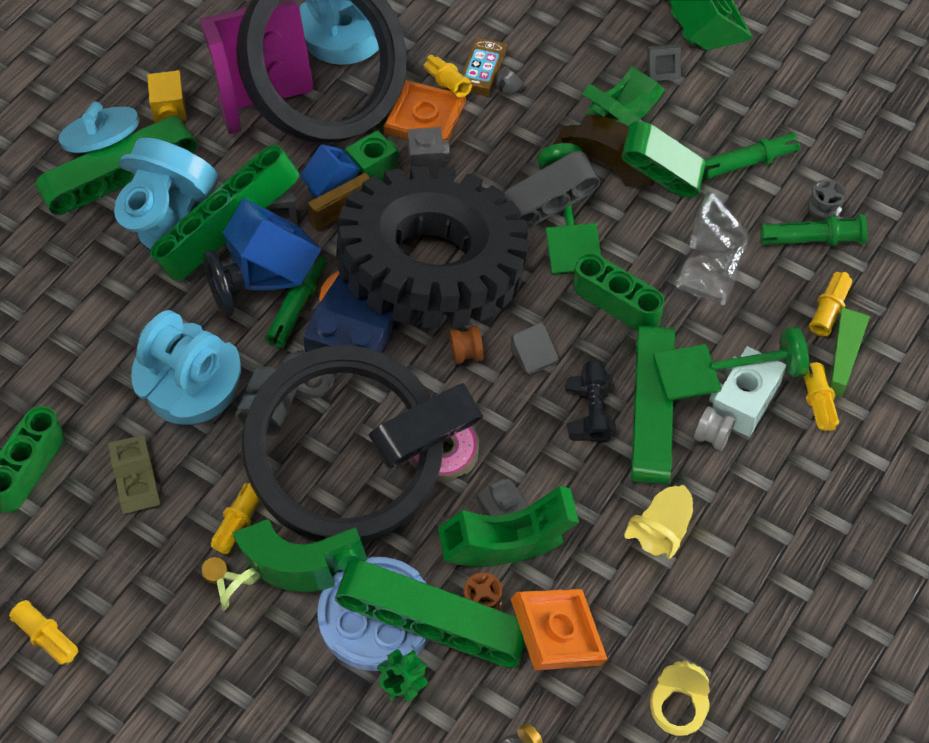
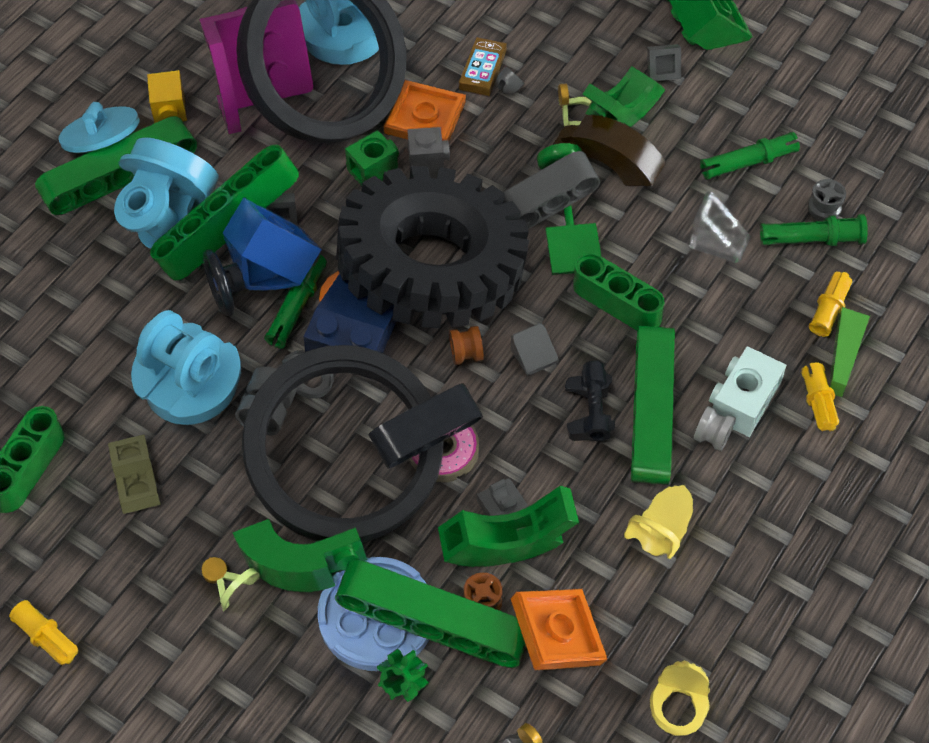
yellow axle [211,483,261,554] -> none
blue brick [300,145,361,198] -> none
pearl gold tile [308,173,370,231] -> none
yellow axle [423,55,472,98] -> none
green beam [621,121,706,198] -> none
green piece [653,326,809,401] -> none
clear slope [675,246,743,306] -> none
none -> yellowish green piece [558,83,592,127]

